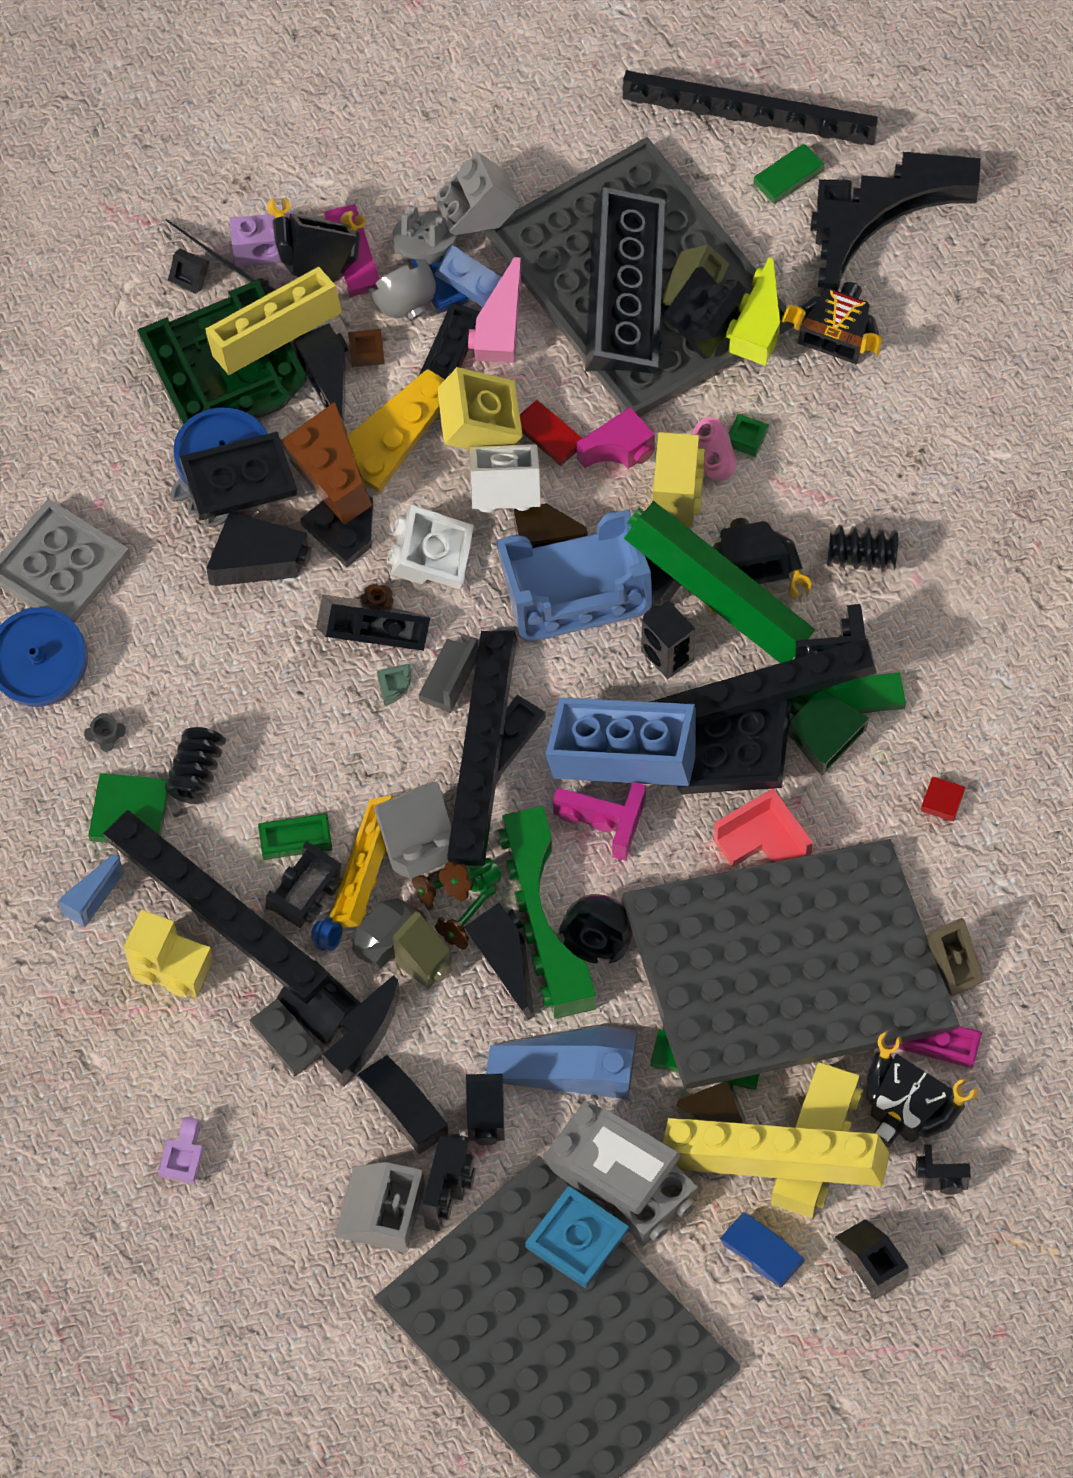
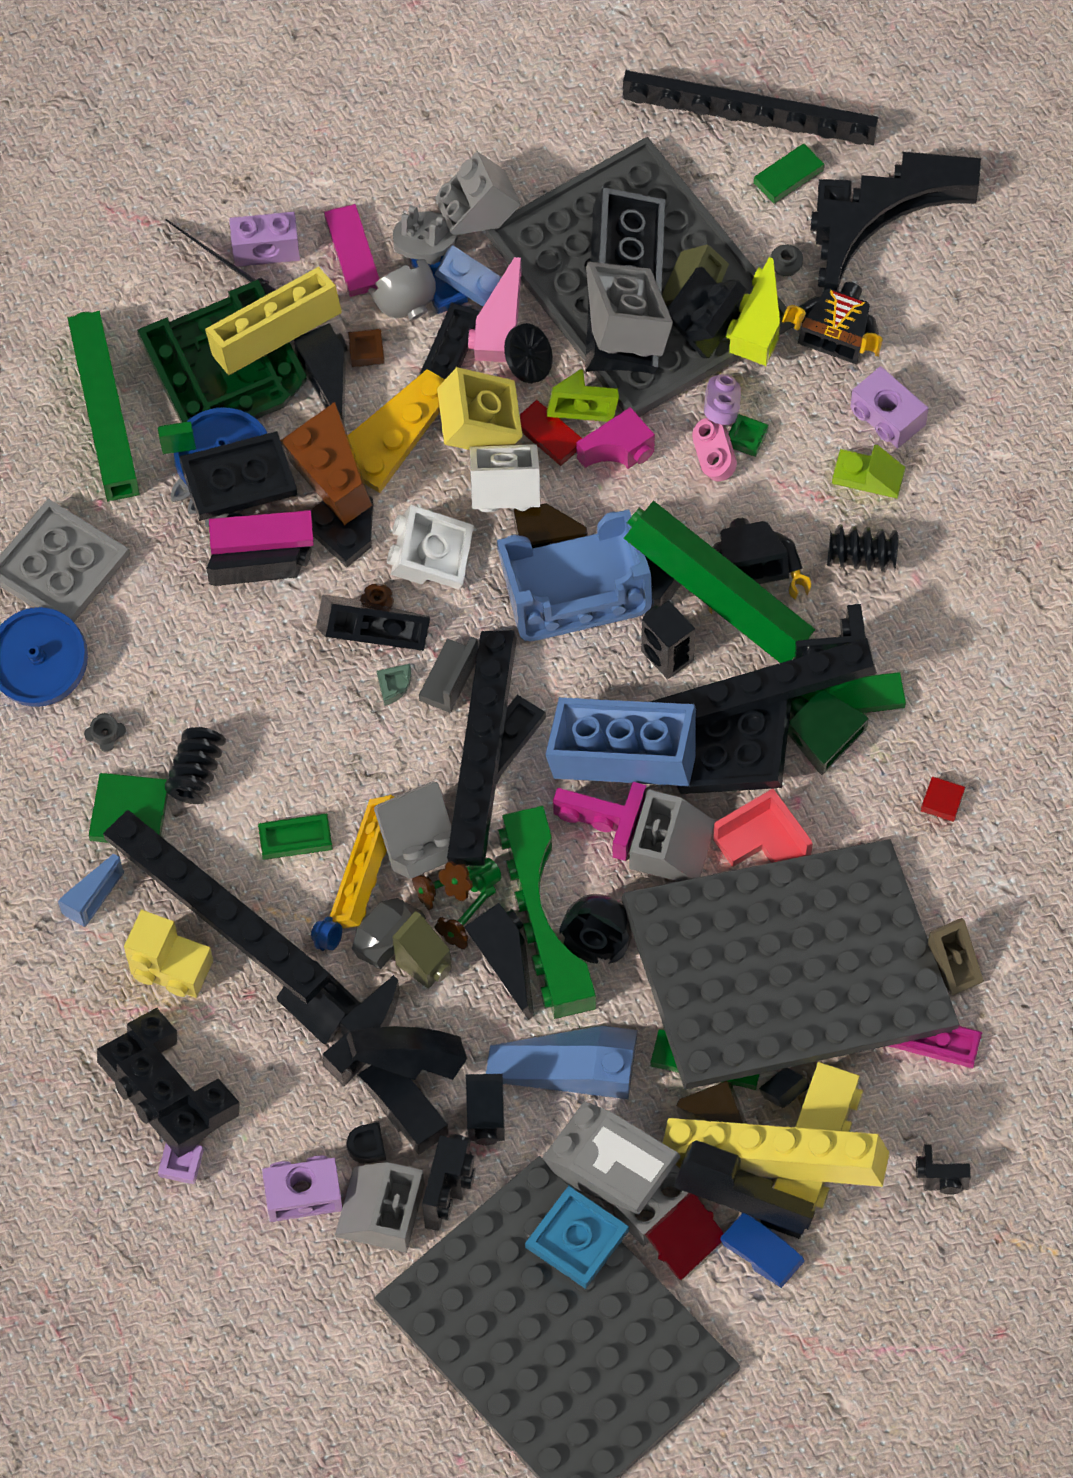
black tile [168,248,209,294] -> none
dark grey plate [249,999,323,1077] -> none
black window [265,841,343,929] -> none
black torso [267,197,366,283] -> none
light yellow brick [653,432,705,527] -> none
black slope [834,1219,909,1300] -> none
black torso [867,1031,979,1147] -> none
none -> green brick [67,311,140,502]
none -> black bracket [97,1008,239,1158]
none -> green tile [158,422,196,454]
none -> dark pink tile [209,510,314,554]
none -> lavender brick [262,1156,342,1222]
none -> black slope [347,1026,468,1080]
none -> black tile [347,1122,386,1164]
none -> black wheel [504,323,553,384]
none -> lime slope [547,369,619,422]
none -> light grey slope [586,262,673,357]
none -> light grey slope [629,789,716,881]
none -> dark red piece [645,1193,724,1280]
none -> black piece [674,1140,815,1239]
none -> lavender plate [704,374,741,425]
none -> black tile [759,1068,810,1108]
none -> dark grey plate [771,244,803,276]
none -> lime slope [832,444,905,499]
none -> lavender brick [850,366,928,448]

